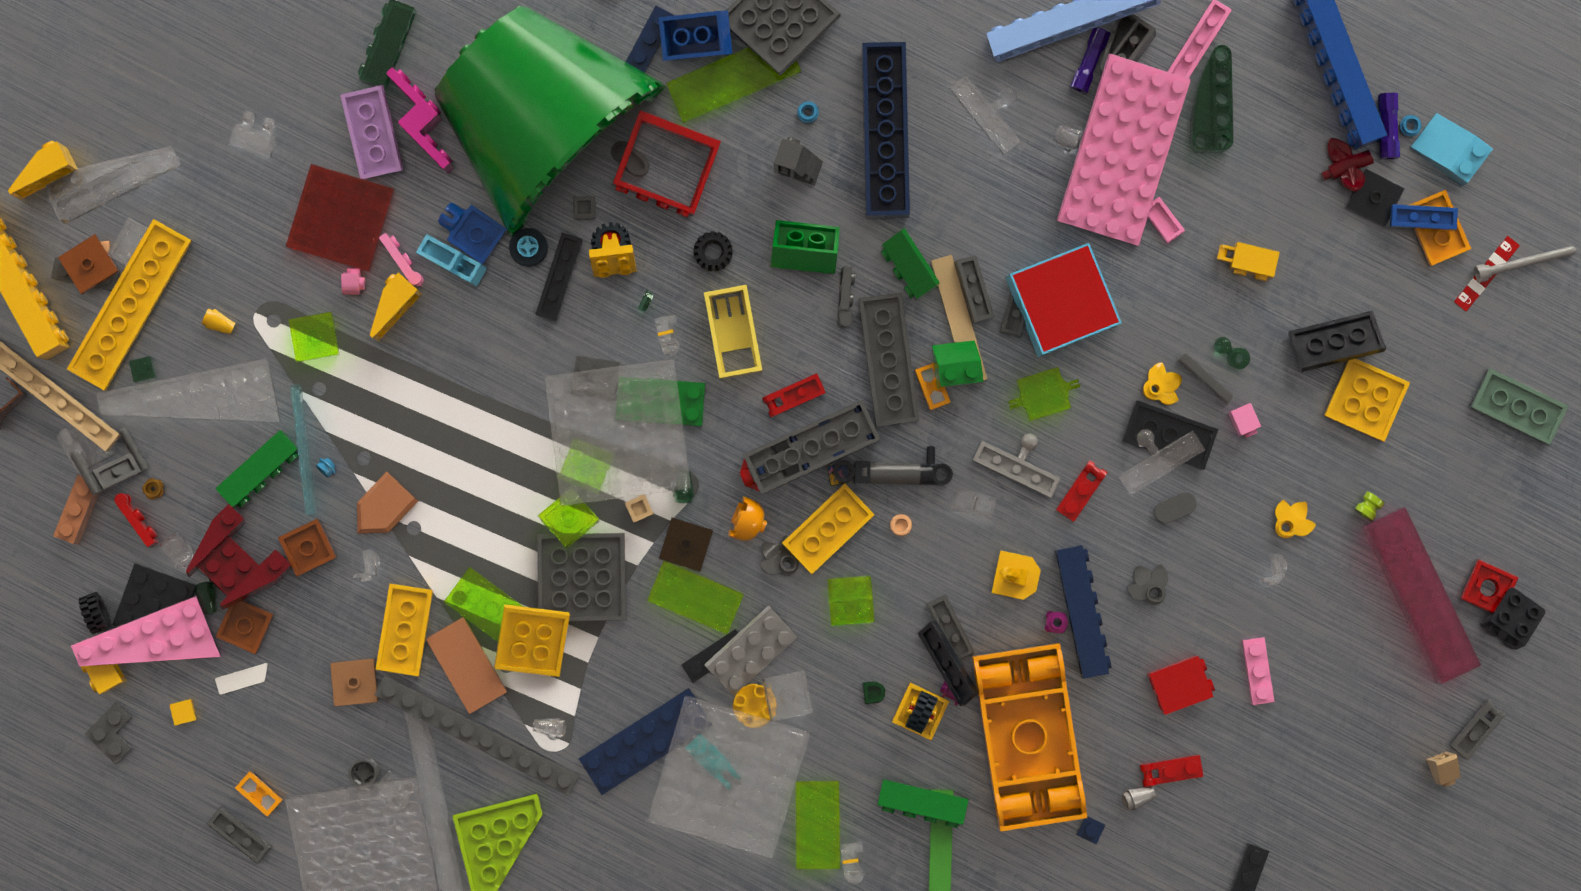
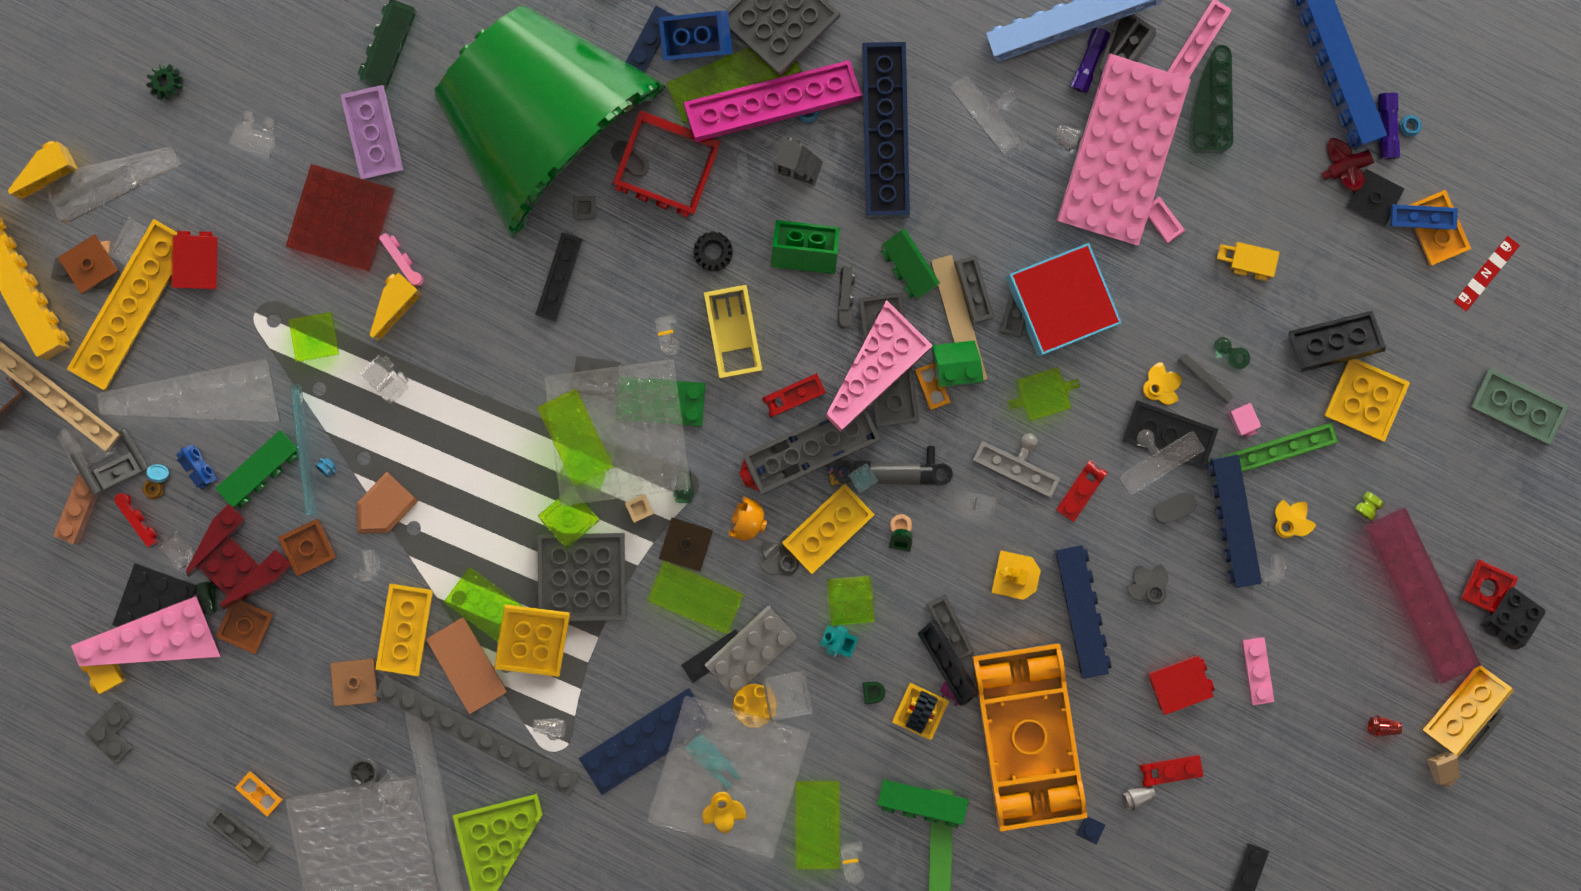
black tyre [78,592,111,634] -> none
clear green plate [129,356,157,383] -> none
yellow tile [169,699,197,726] -> none
yellow cone [201,308,235,335] -> none
white sticker [215,663,268,695] -> none
bright pink plate [341,268,366,295] -> none
dark pink bracket [386,67,454,174] -> none
medium azure slope [416,234,487,287] -> none
blue plate [438,203,507,265] -> none
black wheel [509,228,548,267] -> none
yellow plate [589,222,637,278] -> none
clear green tile [638,289,654,312] -> none
magenta brick [1044,611,1068,634] -> none
medium azure slope [1410,113,1493,186] -> none
light grey piece [1474,246,1576,283] -> none
none -> dark green gear [146,64,184,101]
none -> medium azure piece [146,464,169,483]
none -> red brick [171,231,218,289]
none -> blue hinge [176,444,217,490]
none -> clear brick [359,355,409,405]
none -> clear neon green plate [537,388,614,486]
none -> dark pink plate [683,60,862,142]
none -> yellow plate [702,792,746,834]
none -> teal brick [819,625,859,658]
none -> bright pink wing [825,300,933,432]
none -> clear light blue plate [848,463,878,494]
none -> dark green tile [889,529,913,552]
none -> bright green tile [1207,422,1338,481]
none -> dark blue brick [1207,454,1262,588]
none -> clear red cone [1368,715,1402,737]
none -> yellow plate [1423,663,1514,757]

